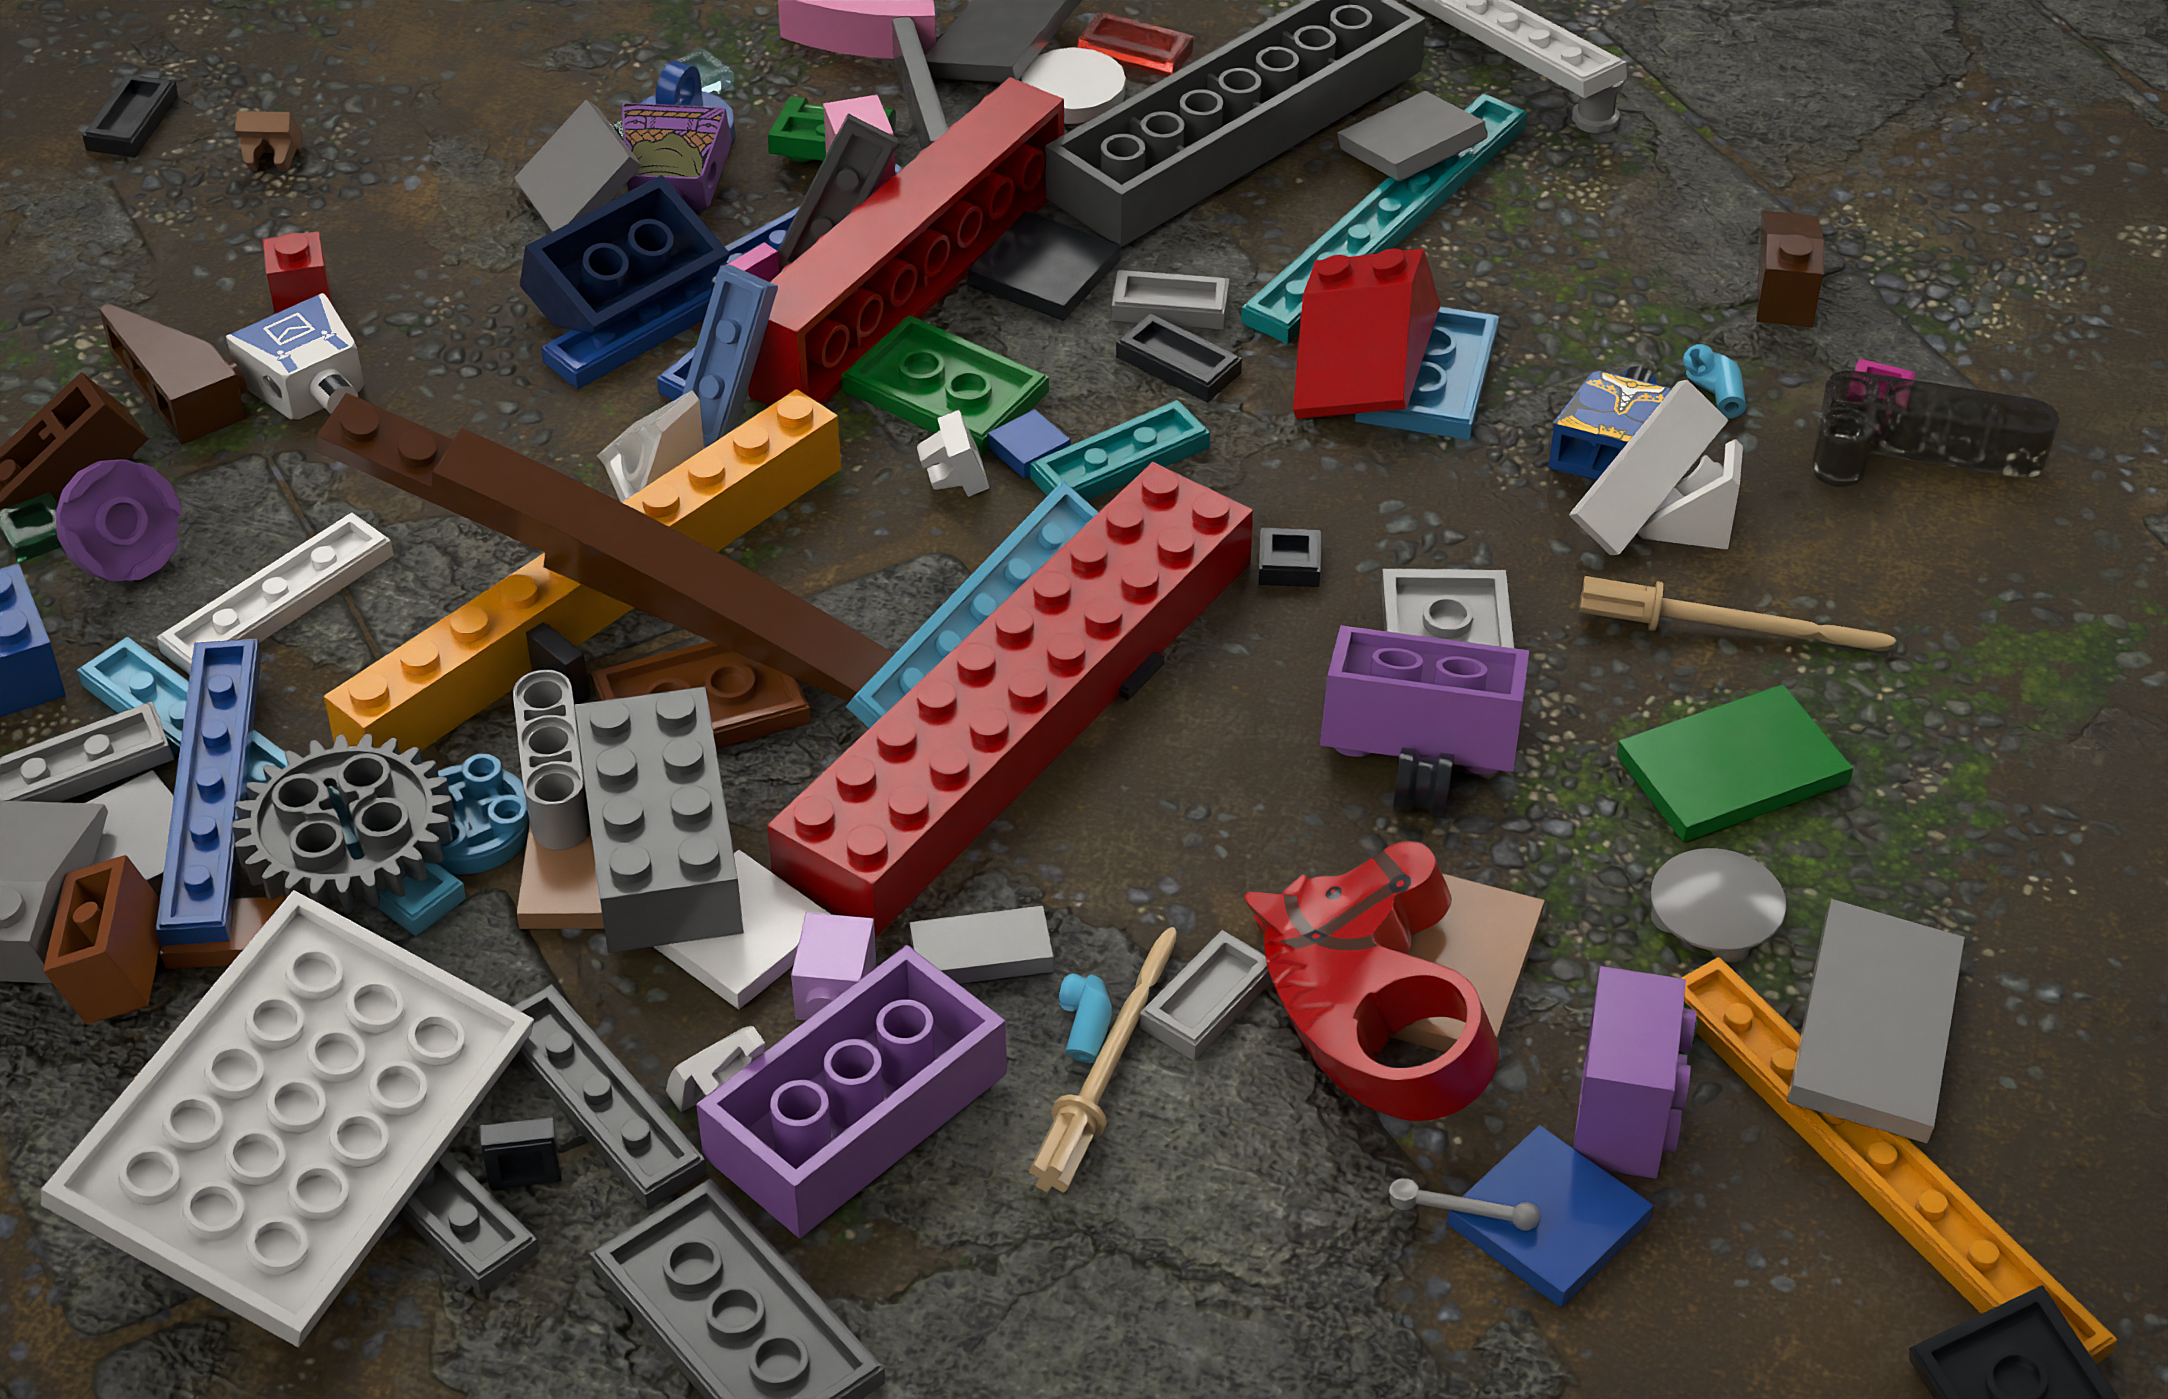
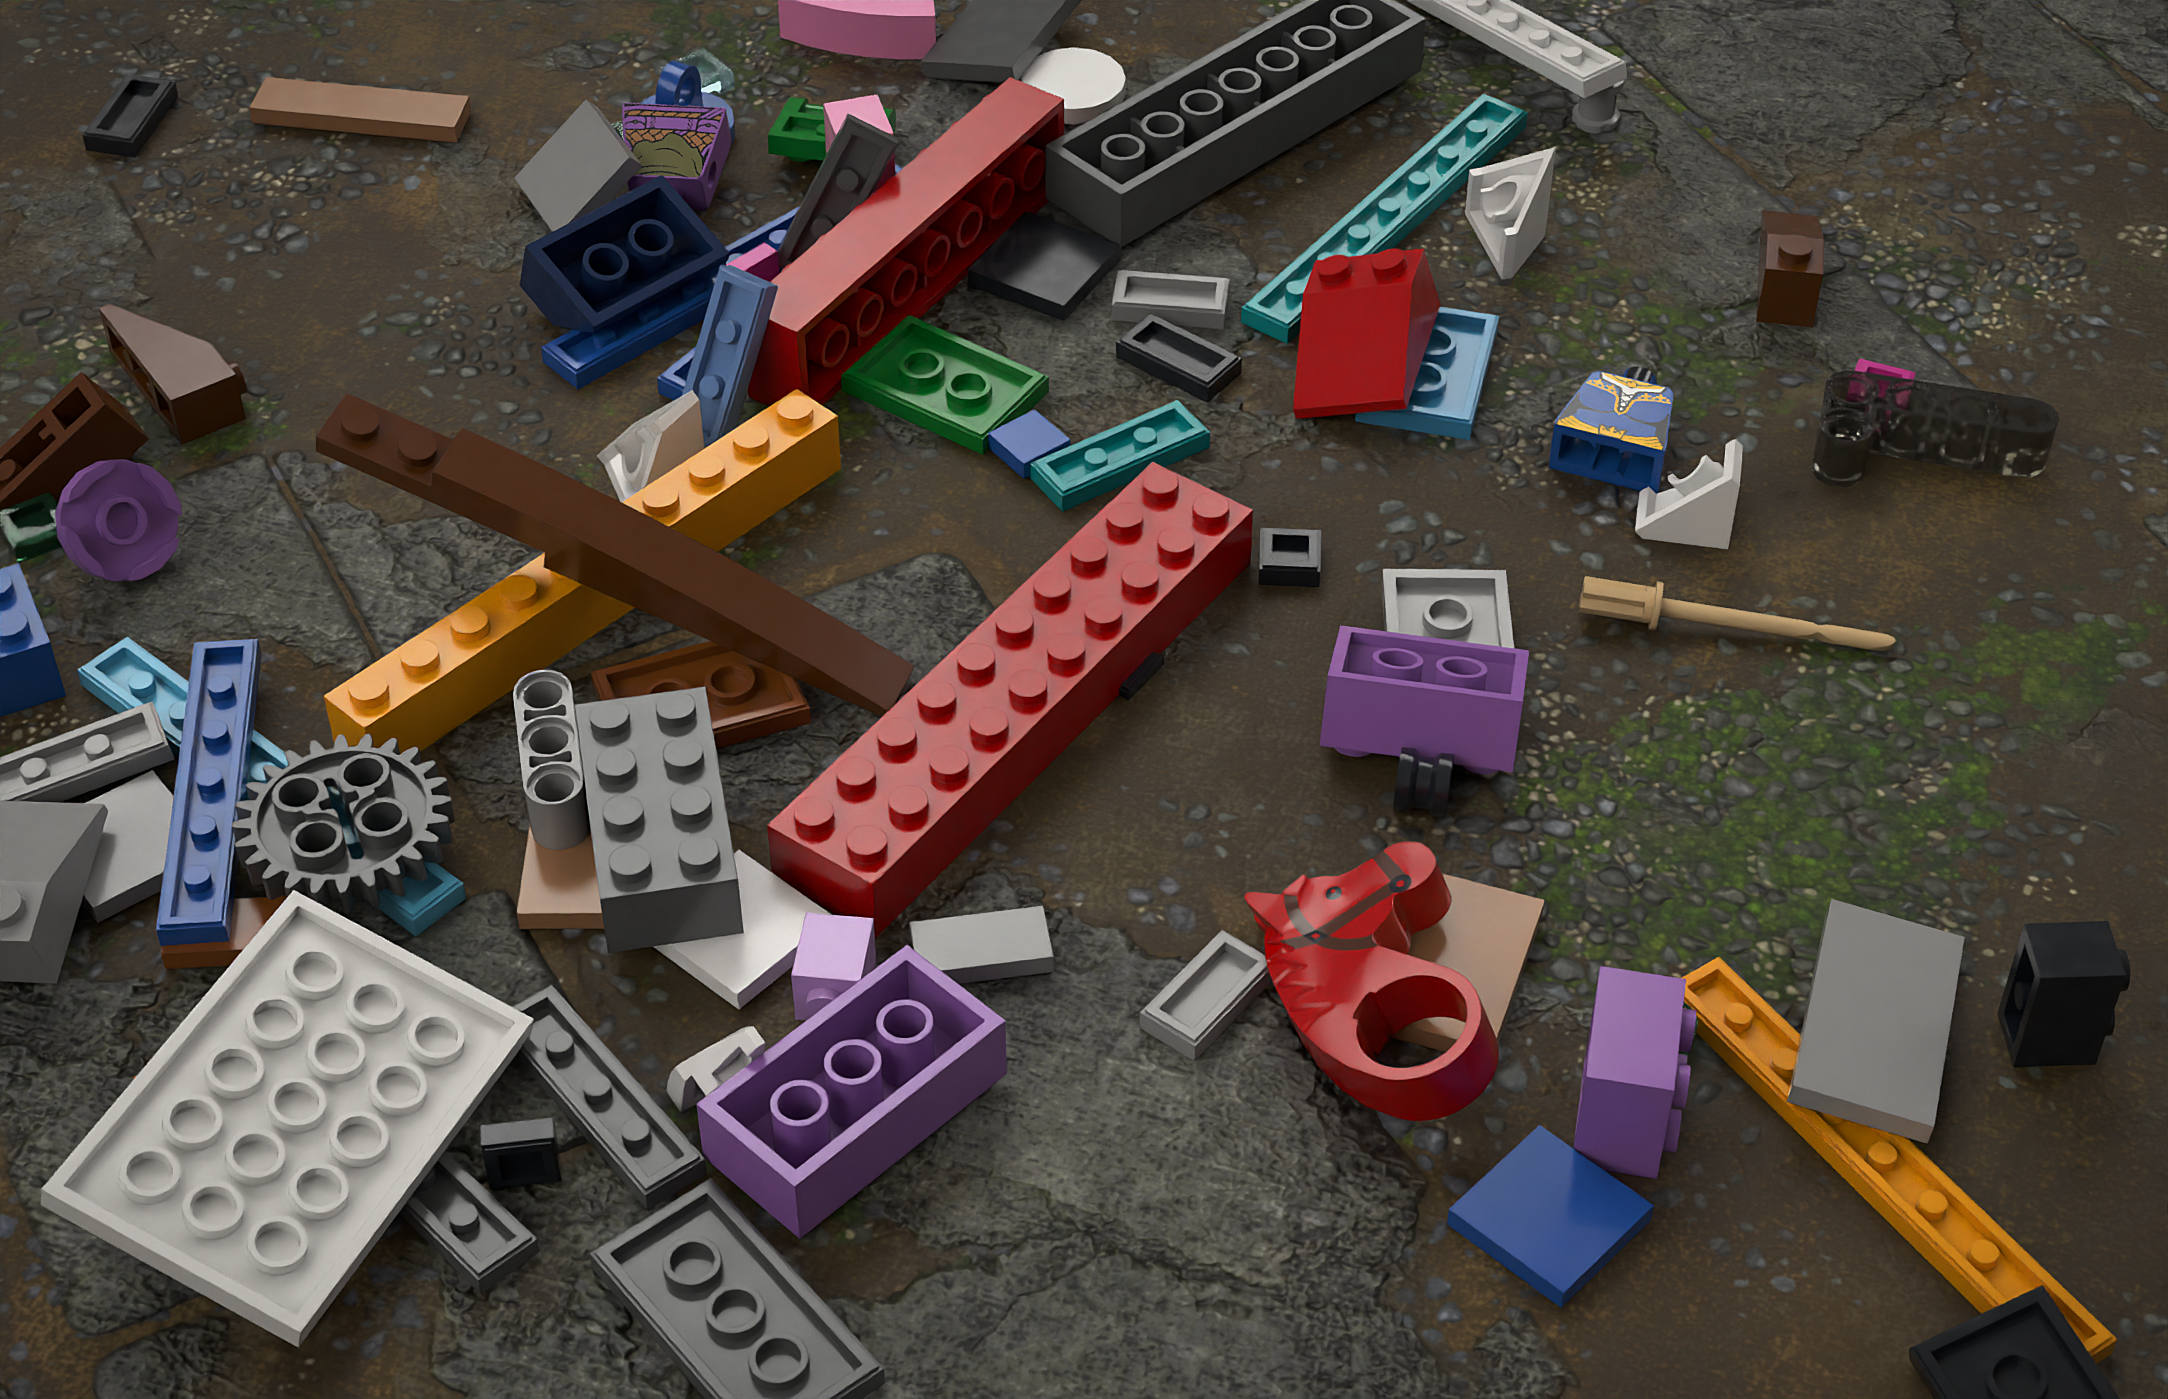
dark orange brick [43,855,160,1025] -> none
white tile [156,512,394,675] -> none
white torso [226,293,364,420] -> none
medium nougat tile [235,111,303,172] -> none
red brick [262,231,333,314] -> none
dark azure tile [437,754,530,875] -> none
black tile [526,622,589,705] -> none
medium azure tile [846,481,1099,728] -> none
tile [892,17,948,150] -> none
white tile [917,410,990,497] -> none
tan piece [1029,927,1177,1193] -> none
medium azure arm [1059,973,1112,1063] -> none
clear red tile [1078,12,1193,77] -> none
light grey tile [1337,91,1488,182] -> none
light grey hinge [1390,1178,1540,1231] -> none
white tile [1569,380,1729,555] -> none
green tile [1616,684,1853,843] -> none
light grey dish [1650,848,1786,962] -> none
medium azure arm [1683,344,1746,418] -> none
none -> medium nougat tile [249,77,471,143]
none -> white slope [1465,147,1556,280]
none -> black brick [1997,921,2130,1067]

